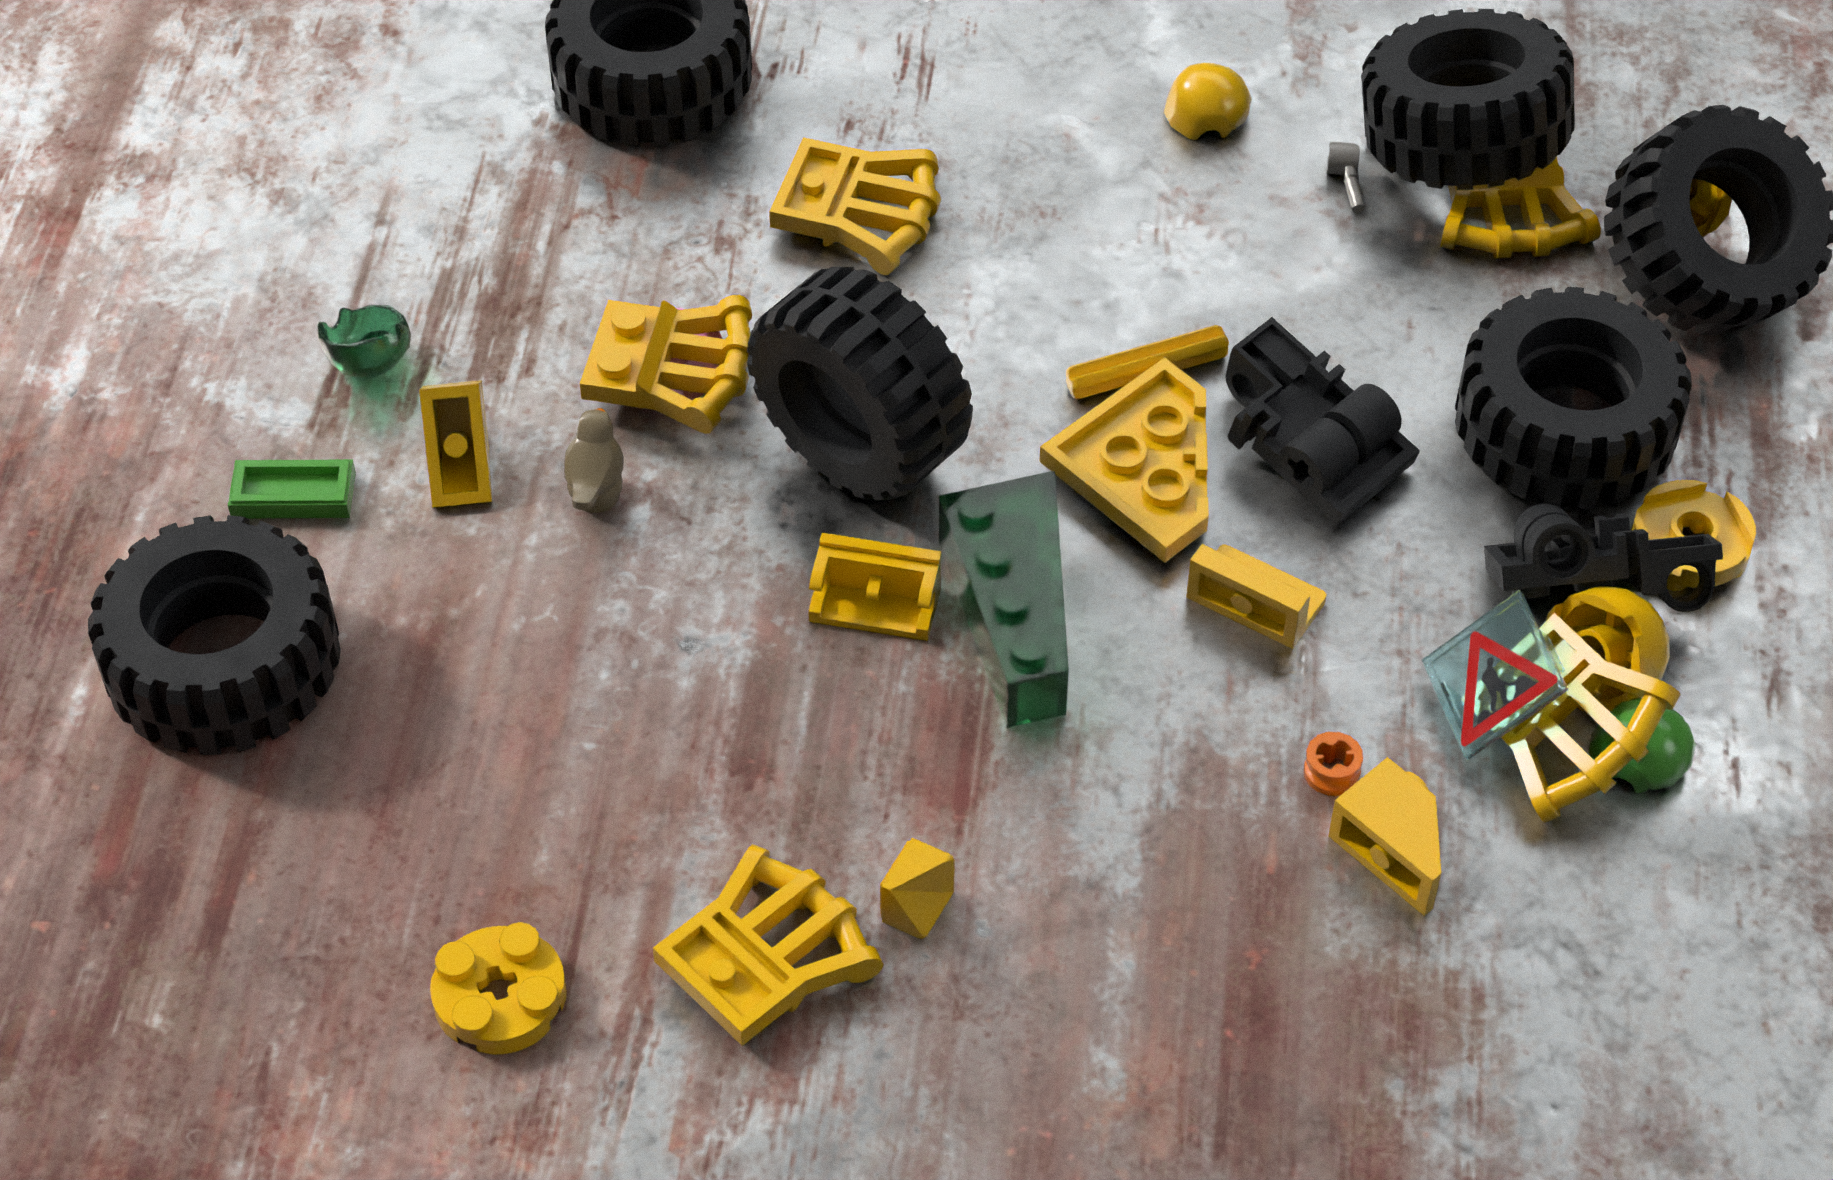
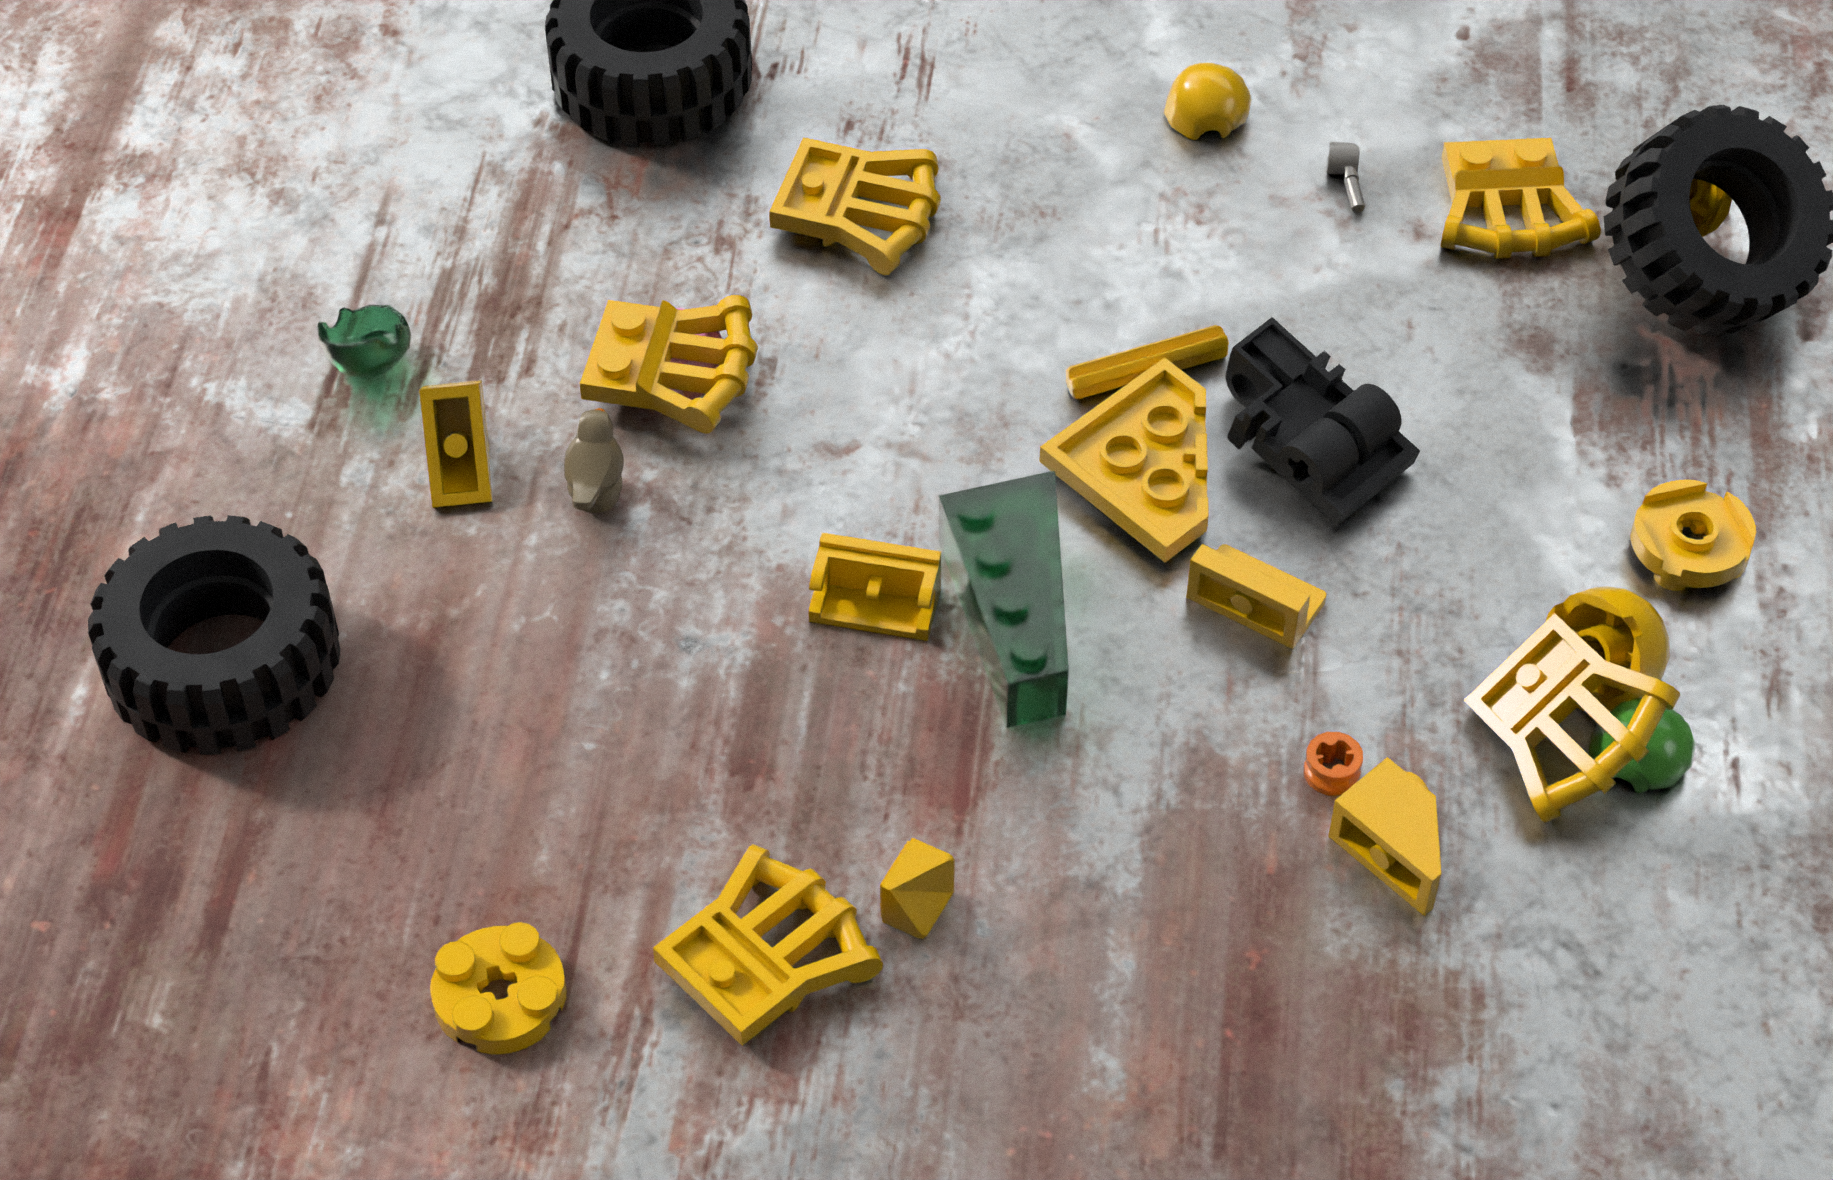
bright green tile [228,459,356,519] -> none
black tyre [747,266,973,500] -> none
black tyre [1361,9,1575,190] -> none
clear light blue piece [1422,590,1568,760] -> none
black tyre [1455,287,1692,509] -> none
black plate [1484,504,1723,612] -> none

